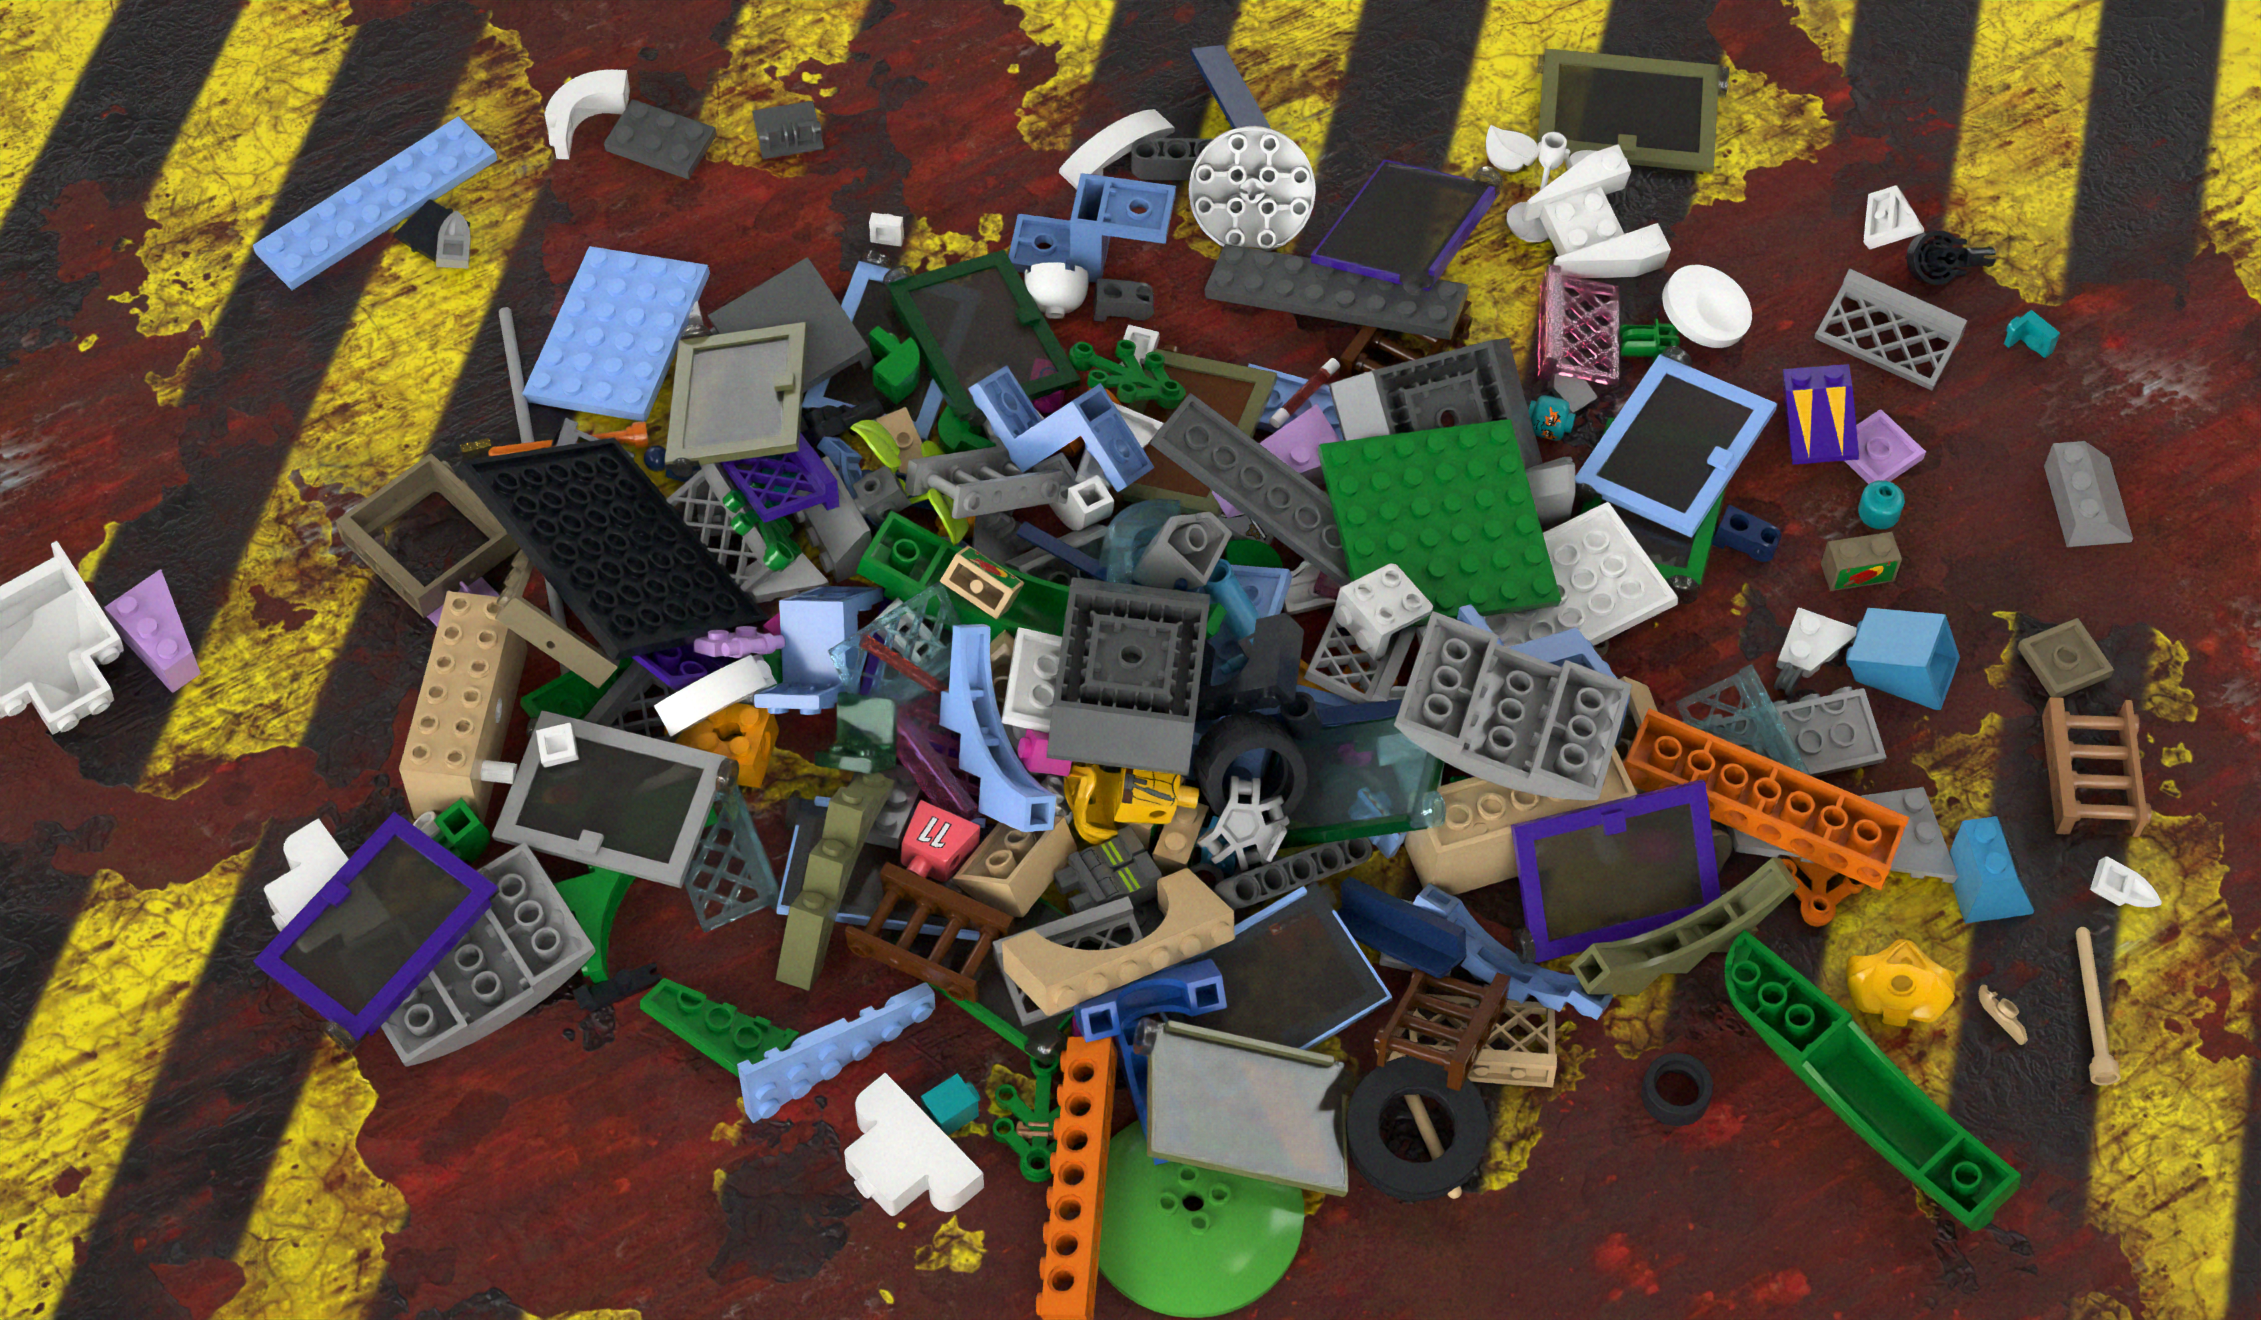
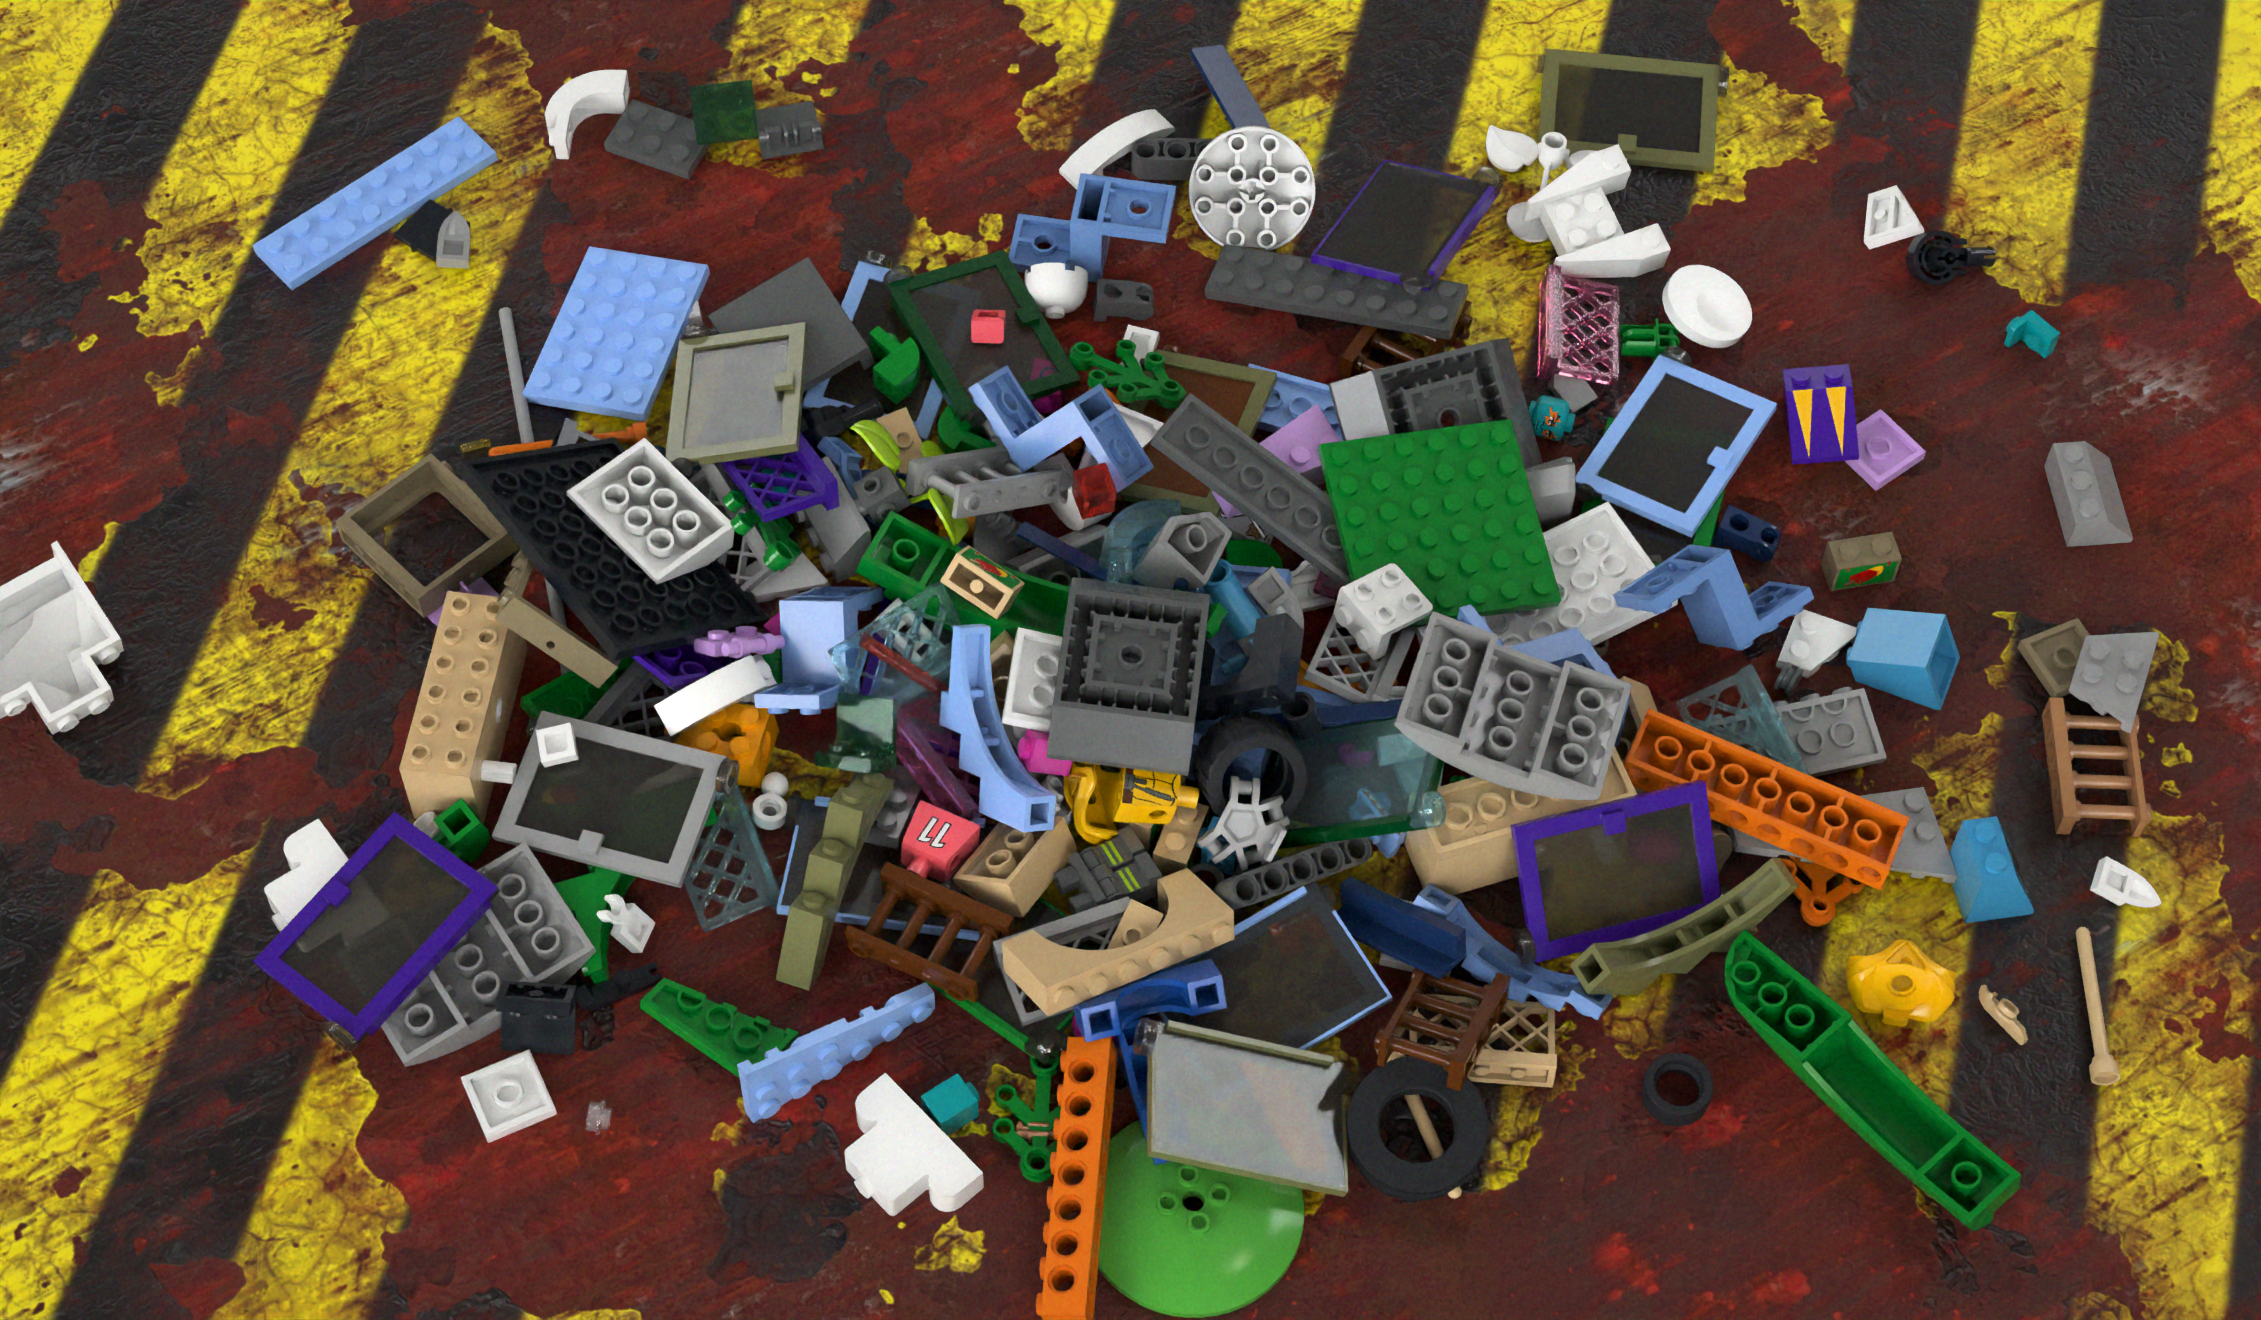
lavender wedge [104,569,201,693] -> none
white plate [869,213,904,247] -> none
clear red bar [1269,358,1340,428] -> none
light grey fence [1814,269,1968,391] -> none
teal head [1858,480,1905,529] -> none
none -> white tile [461,1049,557,1143]
none -> black bracket [496,980,577,1055]
none -> white slope [567,438,734,584]
none -> clear plate [586,1099,612,1136]
none -> white plate [597,894,656,953]
none -> clear green bracket [690,80,759,145]
none -> white plate [751,772,789,830]
none -> coral slope [971,309,1006,344]
none -> clear red brick [1072,462,1117,520]
none -> tan plate [1107,899,1164,949]
none -> light grey plate [1244,566,1304,630]
none -> medium blue bracket [1613,544,1814,651]
none -> light grey wing [2069,632,2160,733]

